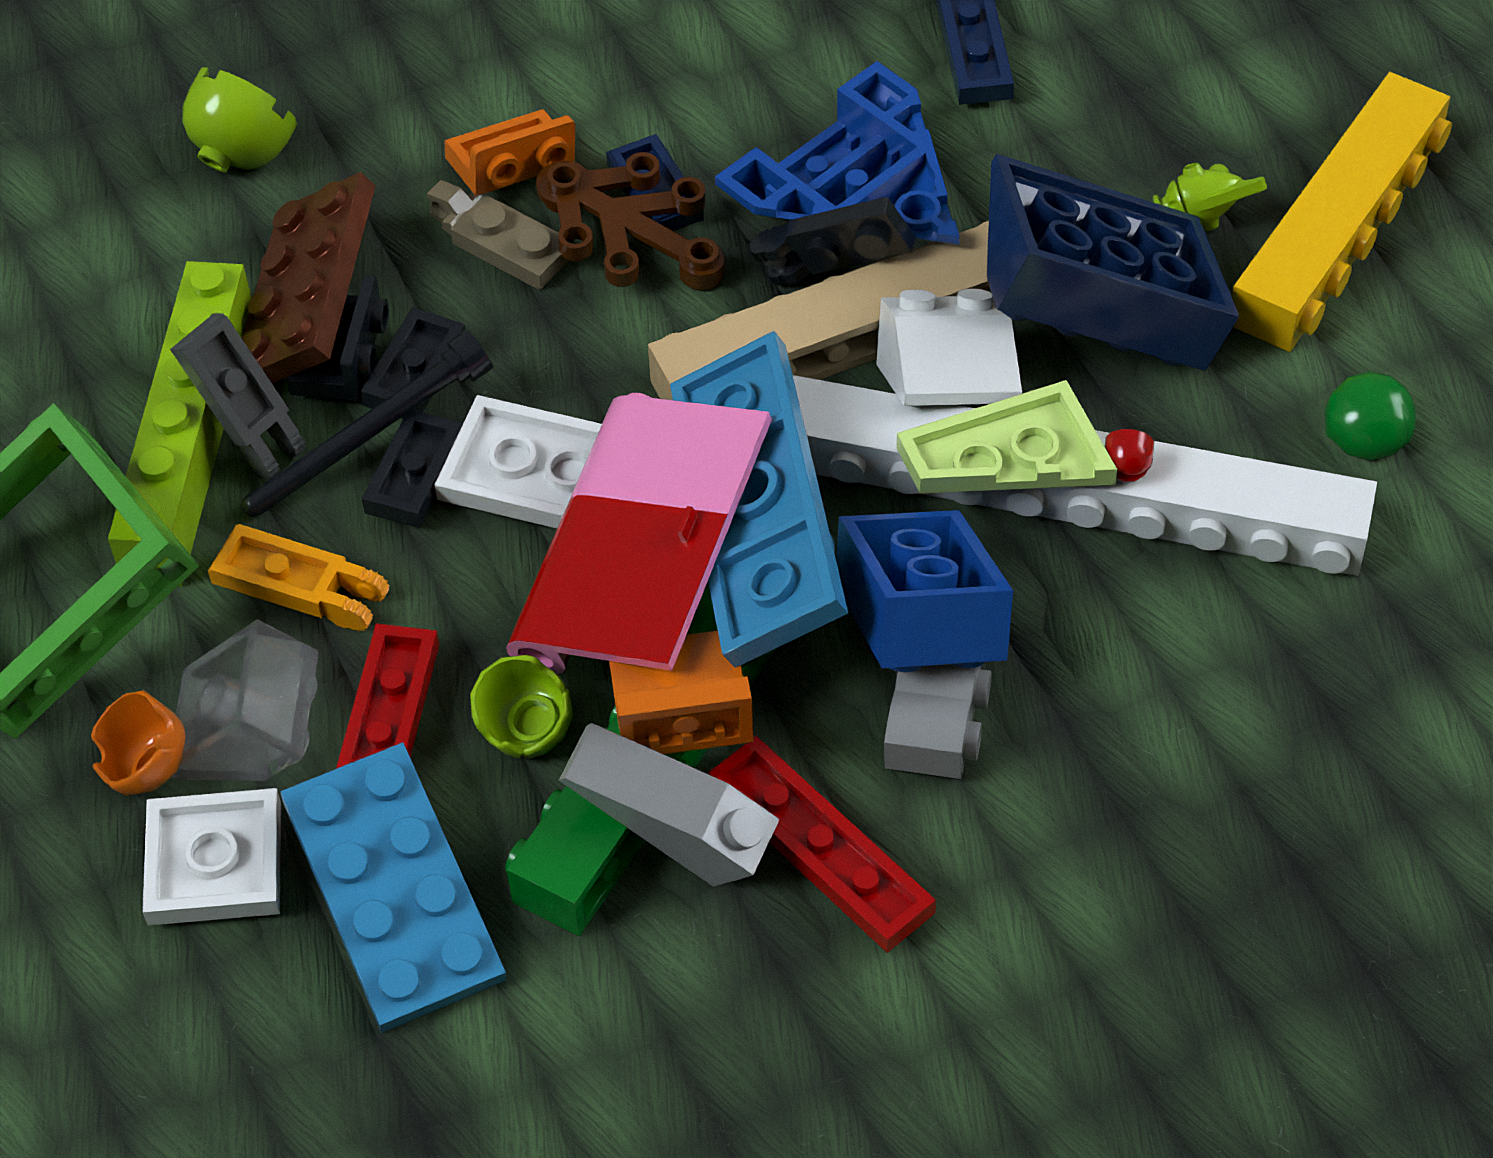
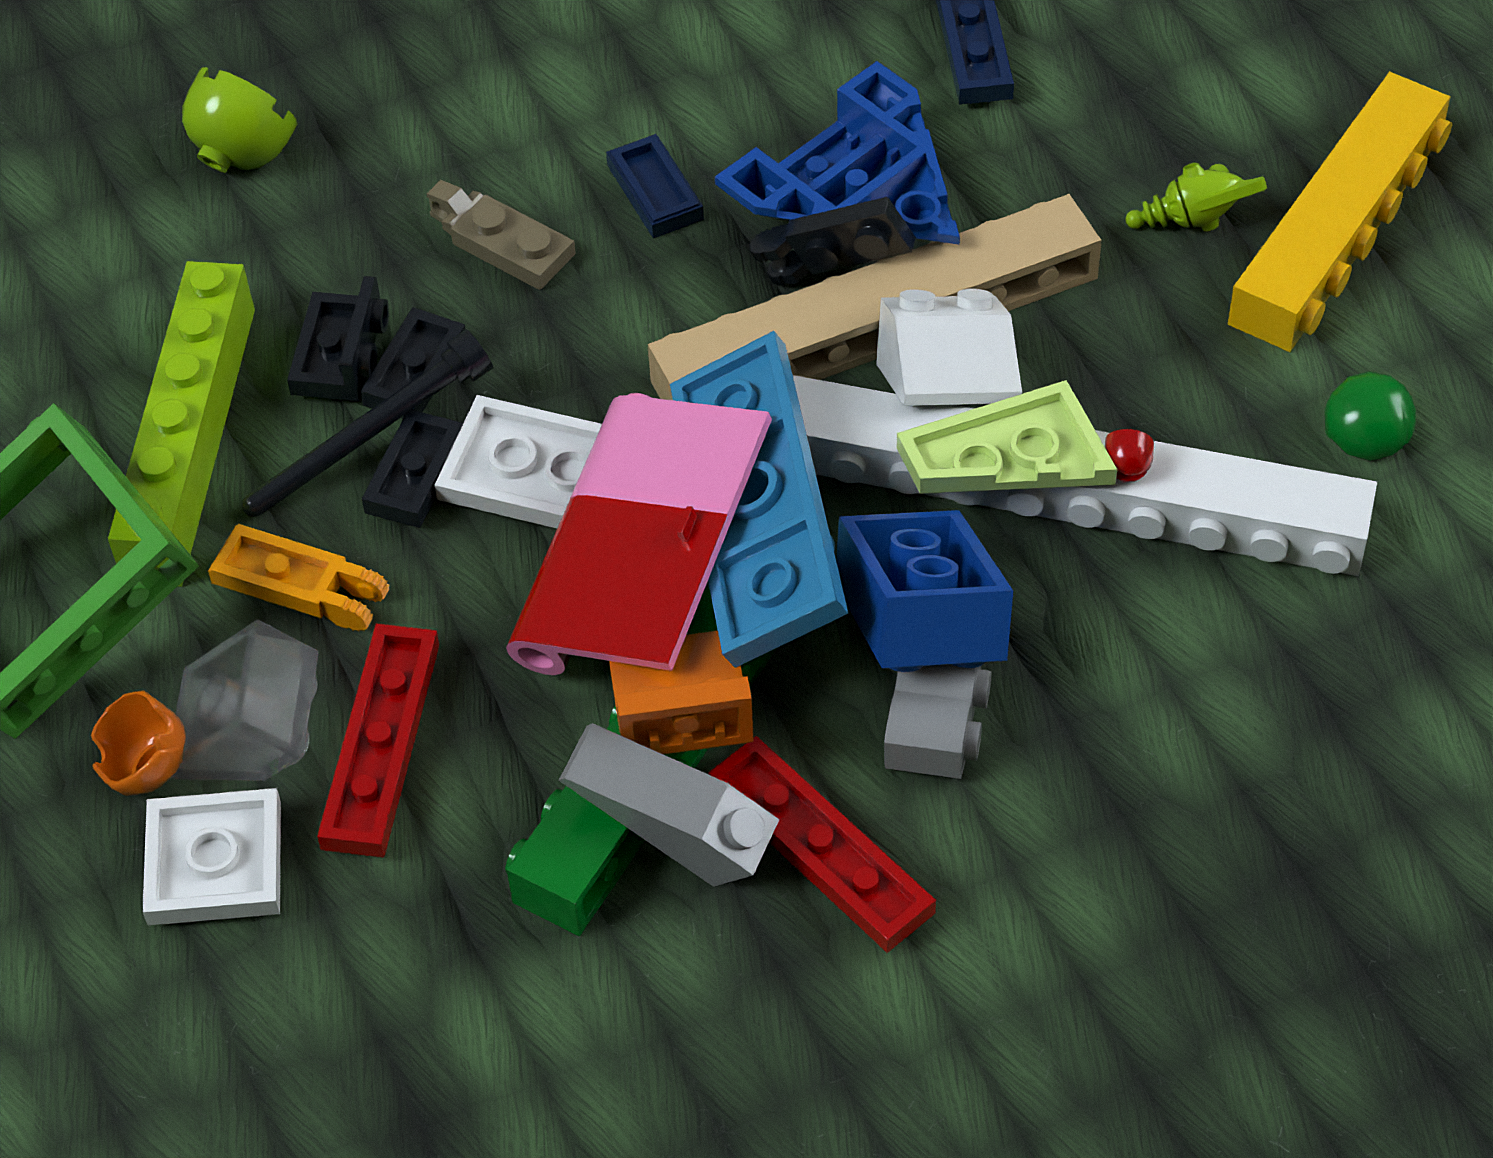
dark grey hinge [170,313,306,481] -> none
copper plate [242,172,376,383] -> none
dark azure plate [280,742,506,1033] -> none
orange bracket [445,109,575,196] -> none
lime hair [470,655,573,759] -> none
reddish brown plant [536,152,725,290] -> none
dark blue slope [986,154,1239,371] -> none

